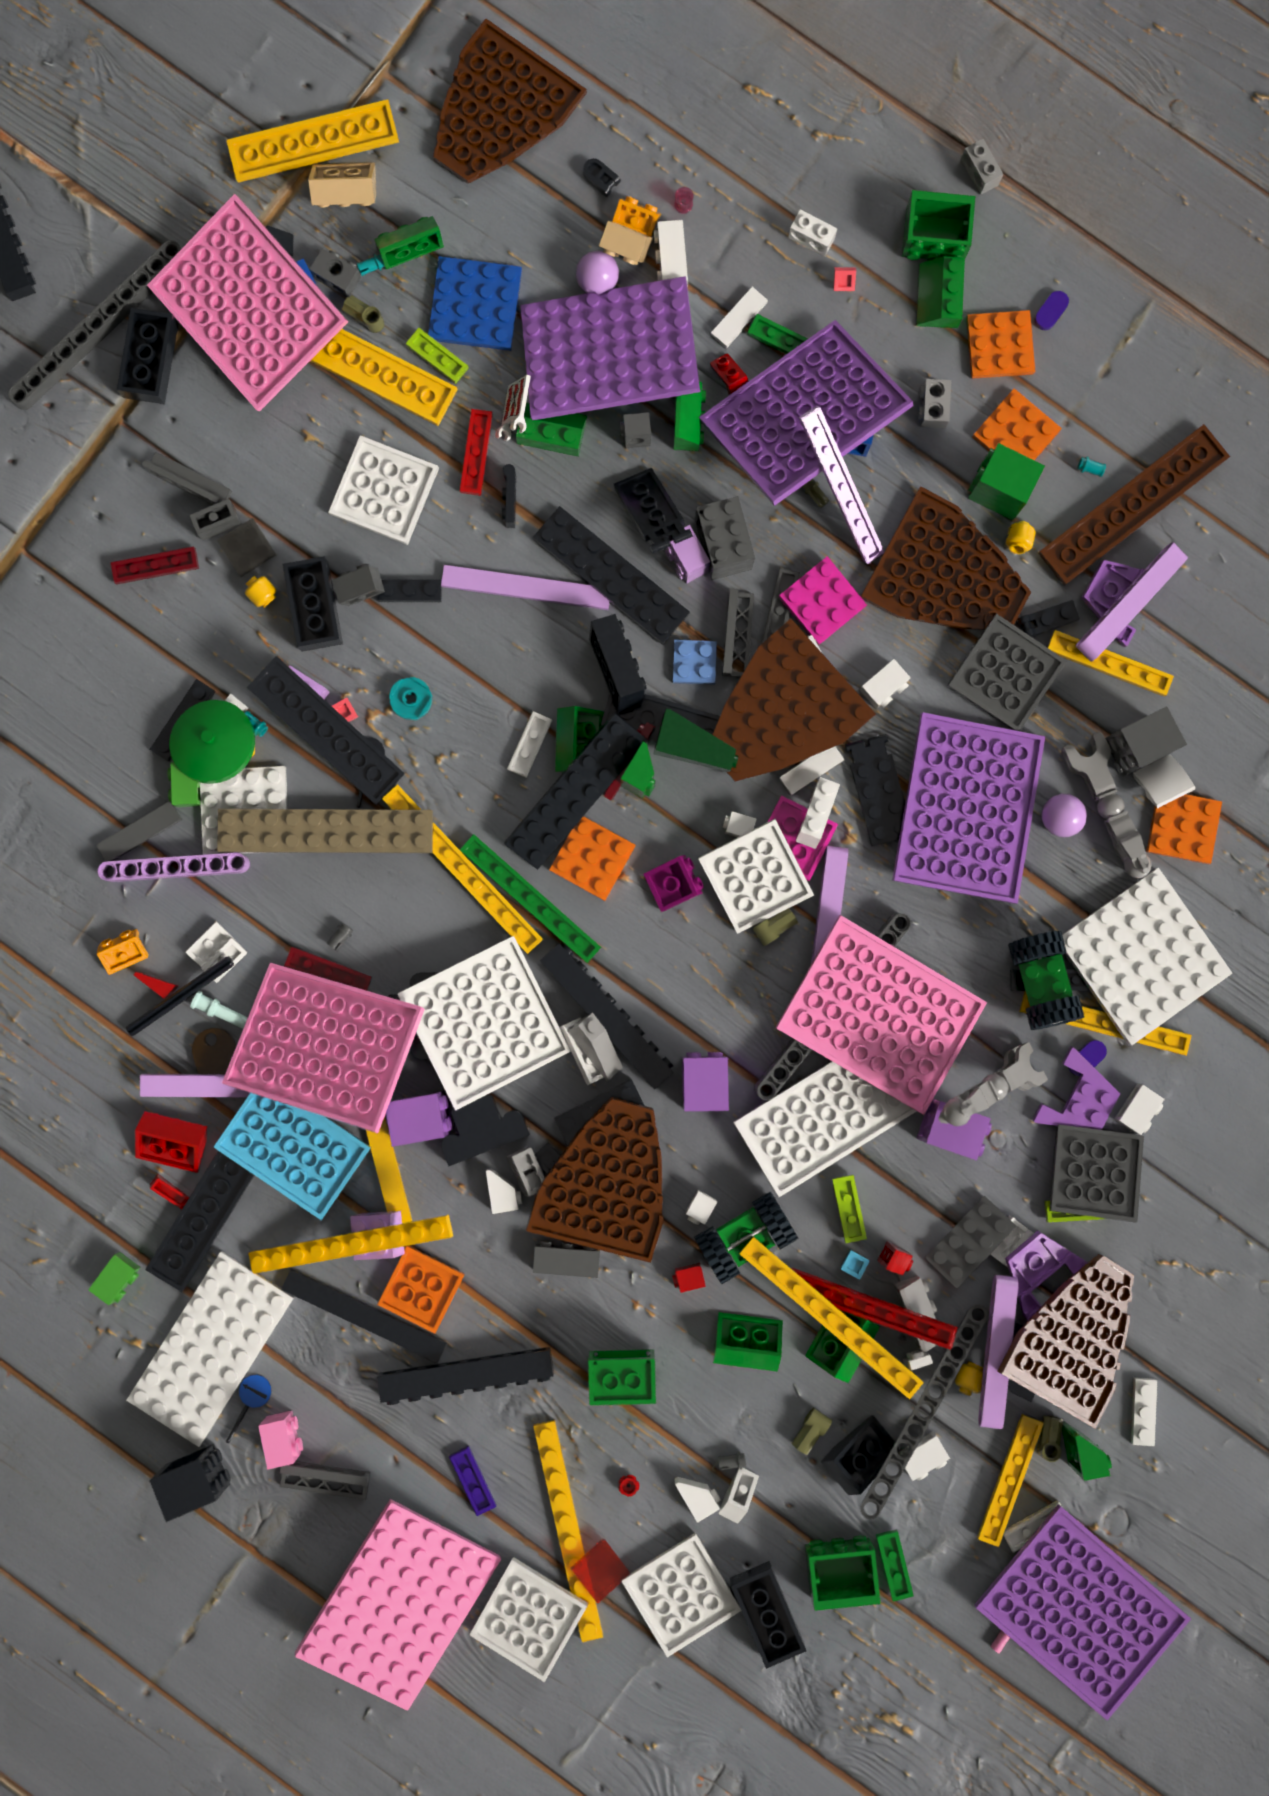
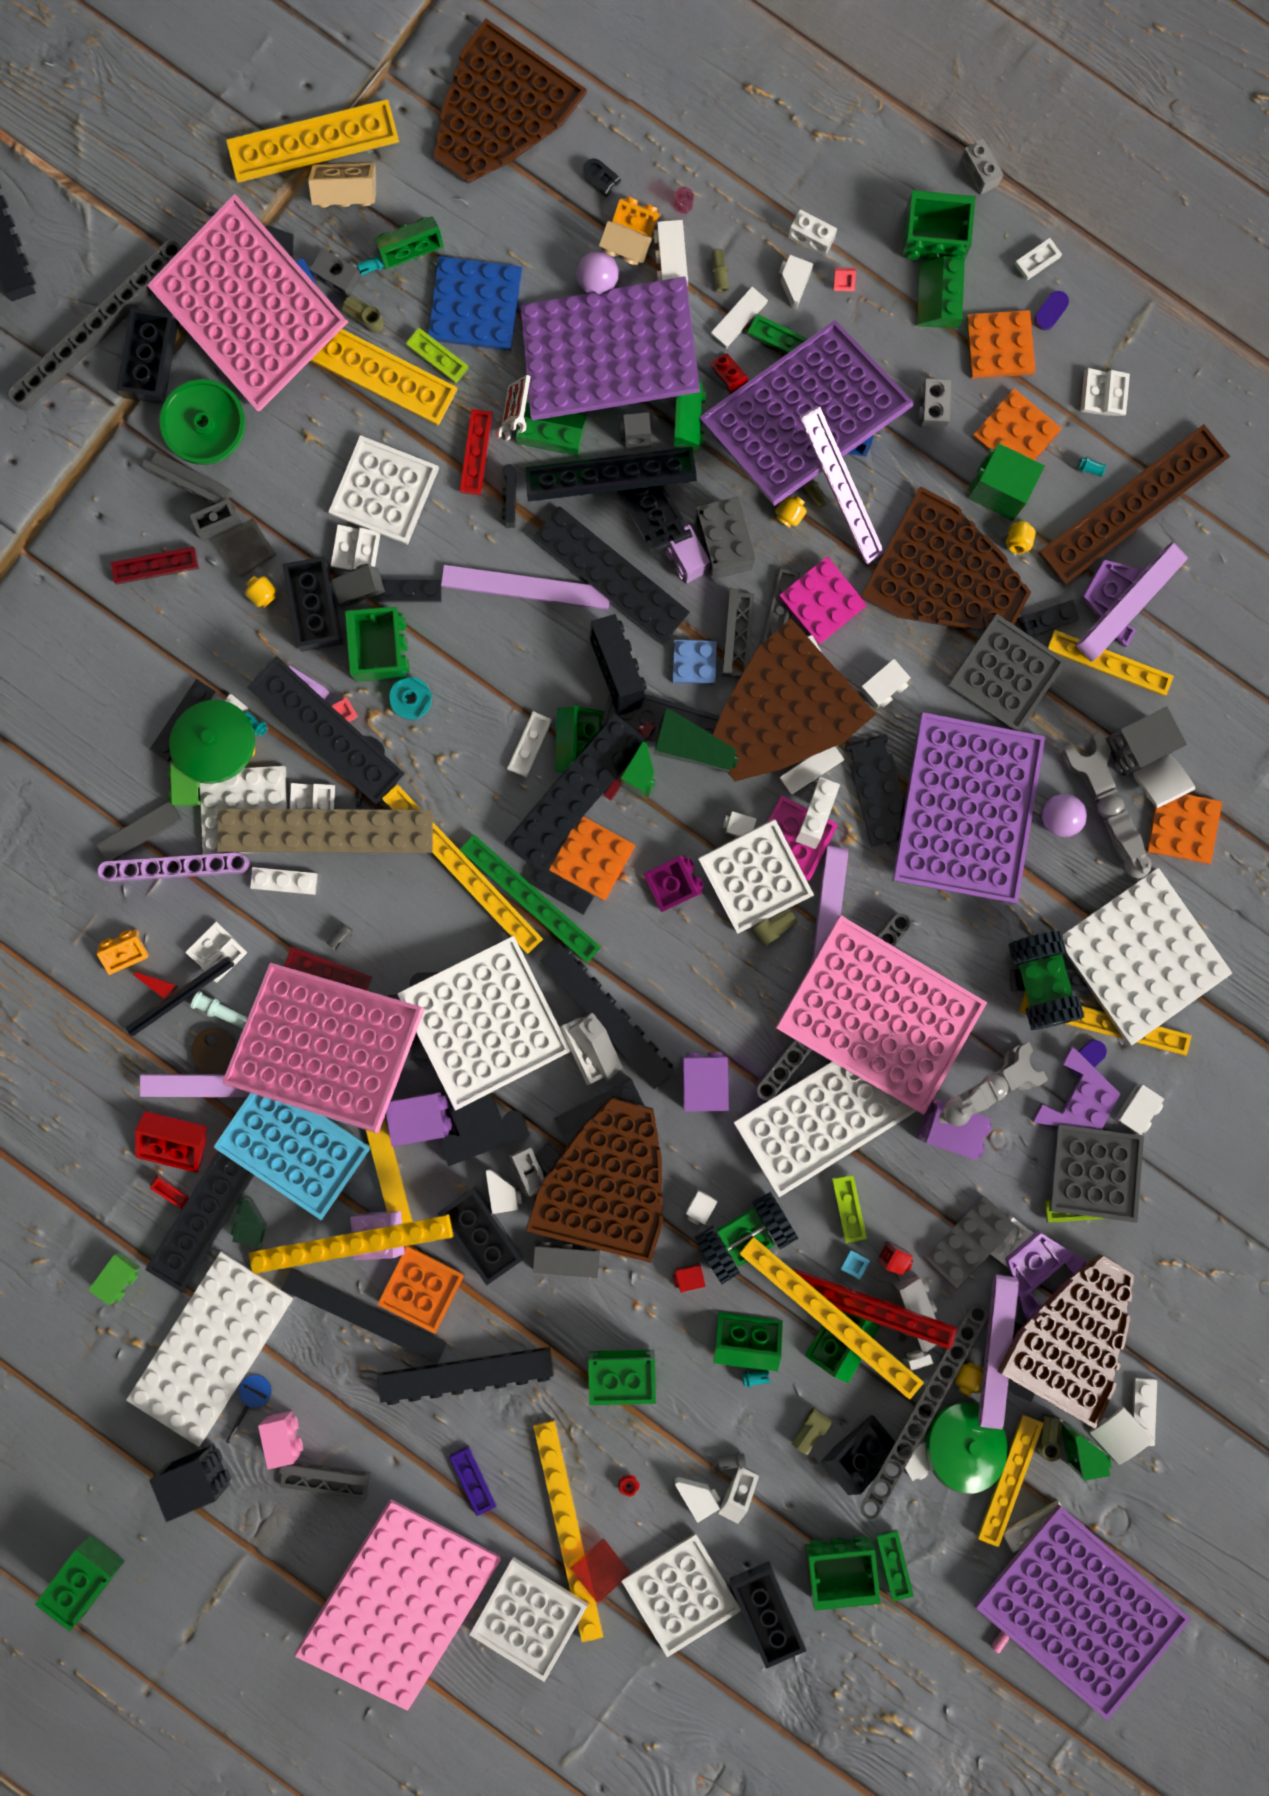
none -> green container [34,1535,125,1632]
none -> green dish [160,379,246,465]
none -> clear green slope [231,1197,267,1248]
none -> white plate [250,867,318,895]
none -> white slope [289,783,335,809]
none -> white slope [330,525,380,571]
none -> green container [345,607,410,682]
none -> black brick [437,1186,524,1286]
none -> black plate [525,447,697,502]
none -> black plate [529,866,594,915]
none -> olive axle [711,249,729,293]
none -> teal pin [742,1370,770,1388]
none -> yellow head [775,495,807,528]
none -> white slope [779,255,813,310]
none -> green dish [926,1402,1008,1493]
none -> white plate [1014,238,1062,281]
none -> white slope [1080,368,1130,416]
none -> white slope [1089,1406,1154,1465]

